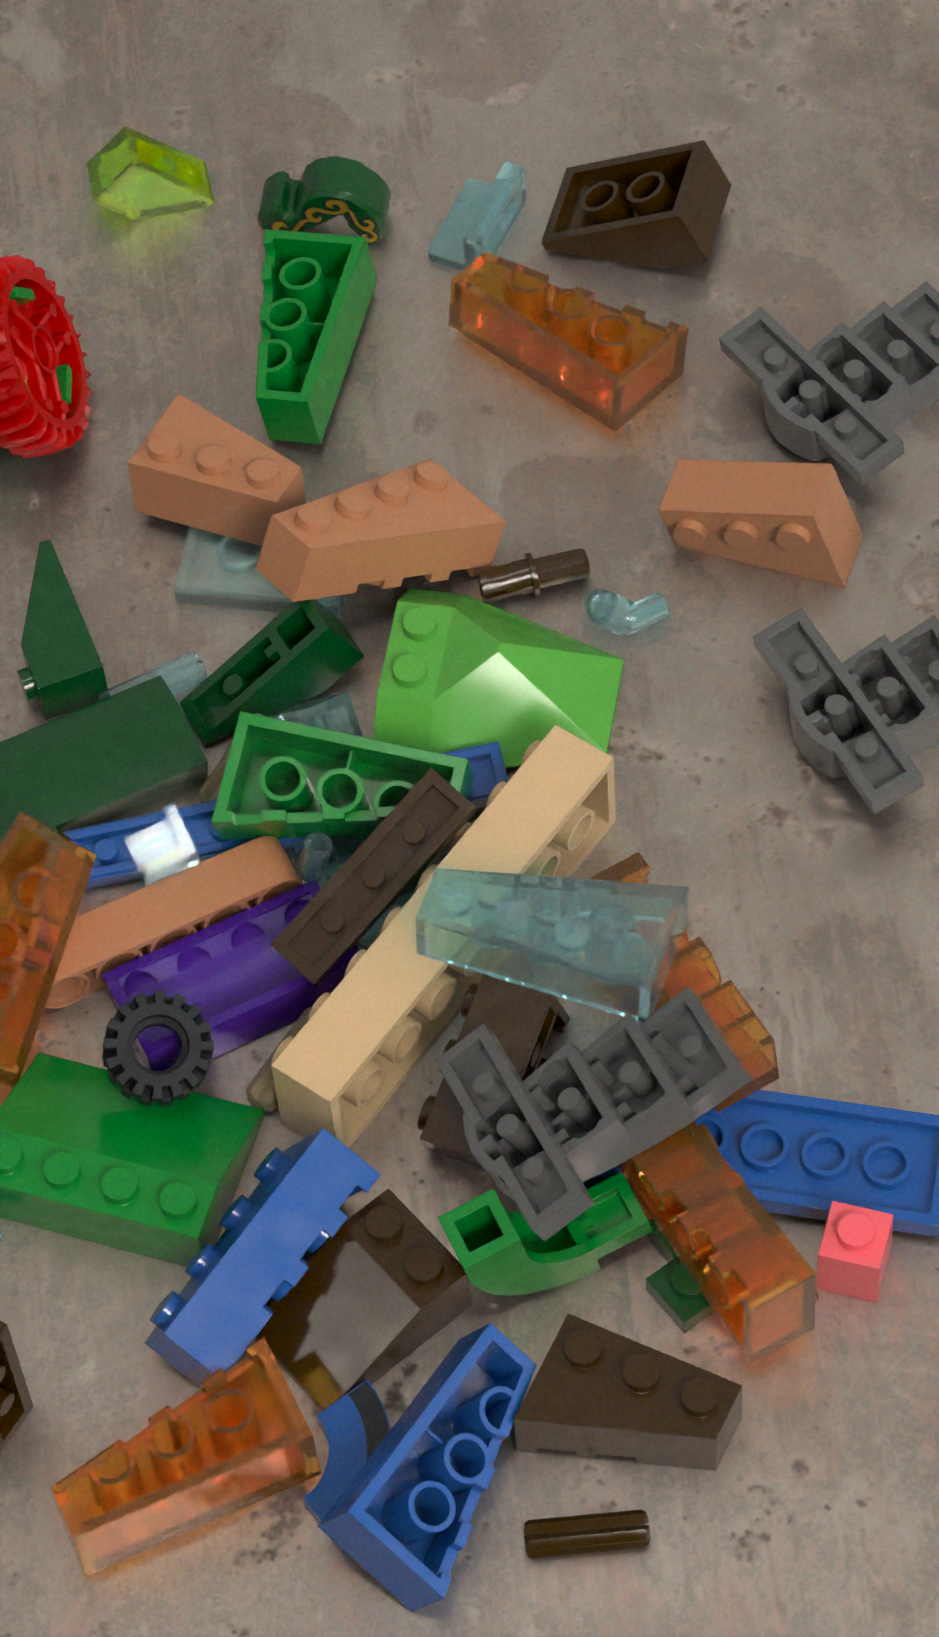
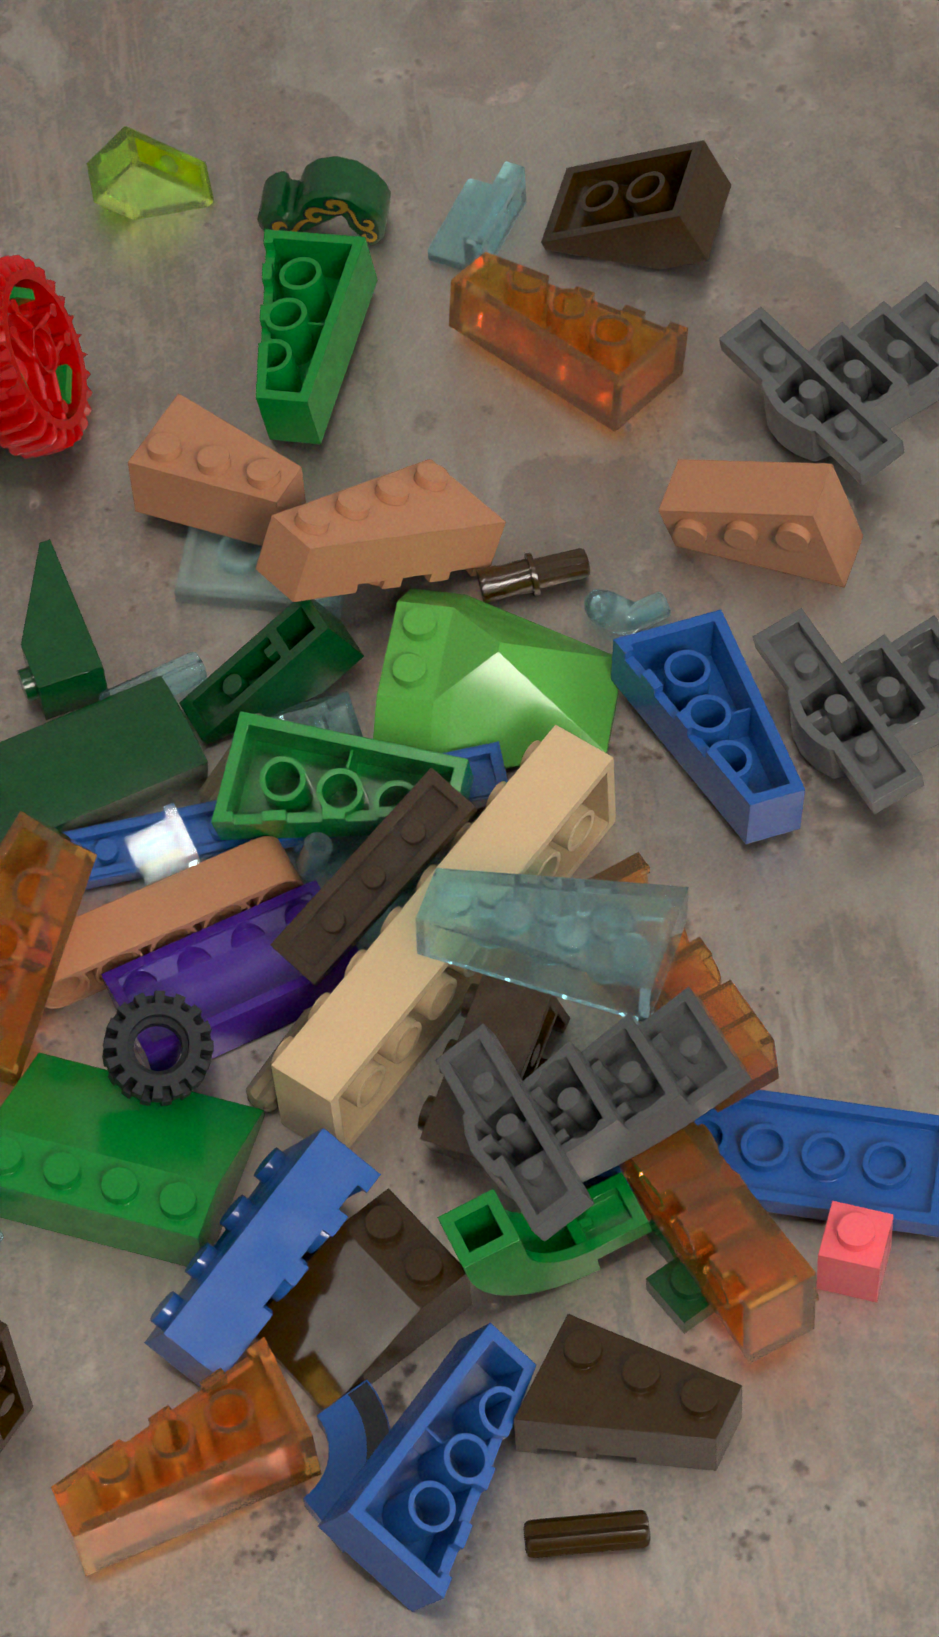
none -> blue wedge [611,609,805,844]

